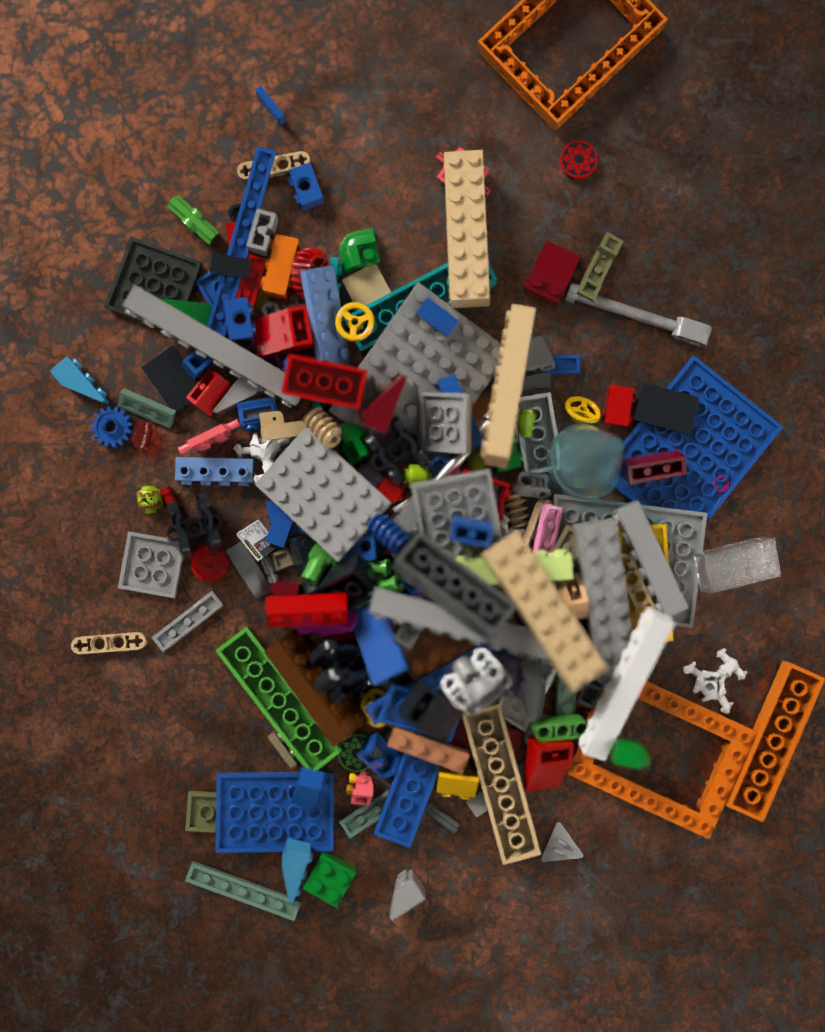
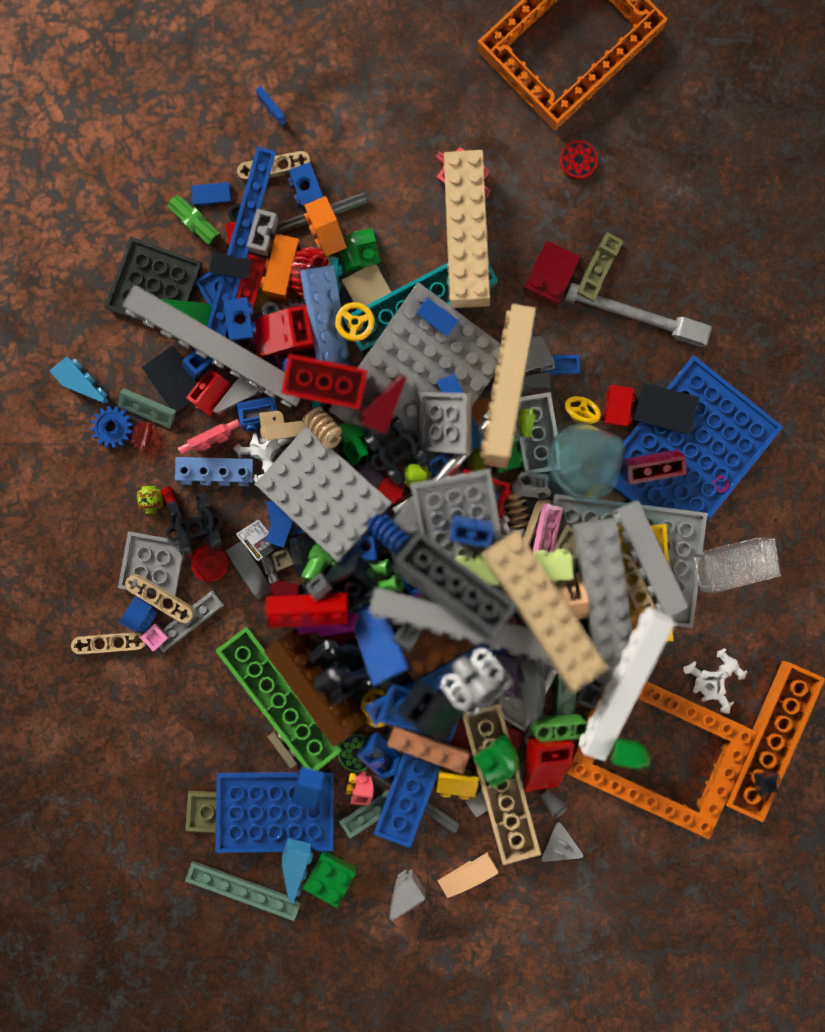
none -> blue piece [118,596,157,633]
none -> tan beam [125,574,194,623]
none -> bright pink plate [140,624,169,652]
none -> blue tile [191,182,232,206]
none -> dark grey axle [277,193,367,234]
none -> orange brick [304,196,347,256]
none -> dark grey tile [306,573,332,601]
none -> light nougat slope [438,852,498,898]
none -> green brick [473,733,519,789]
none -> dark grey cone [540,789,568,819]
none -> black panel [753,771,780,797]

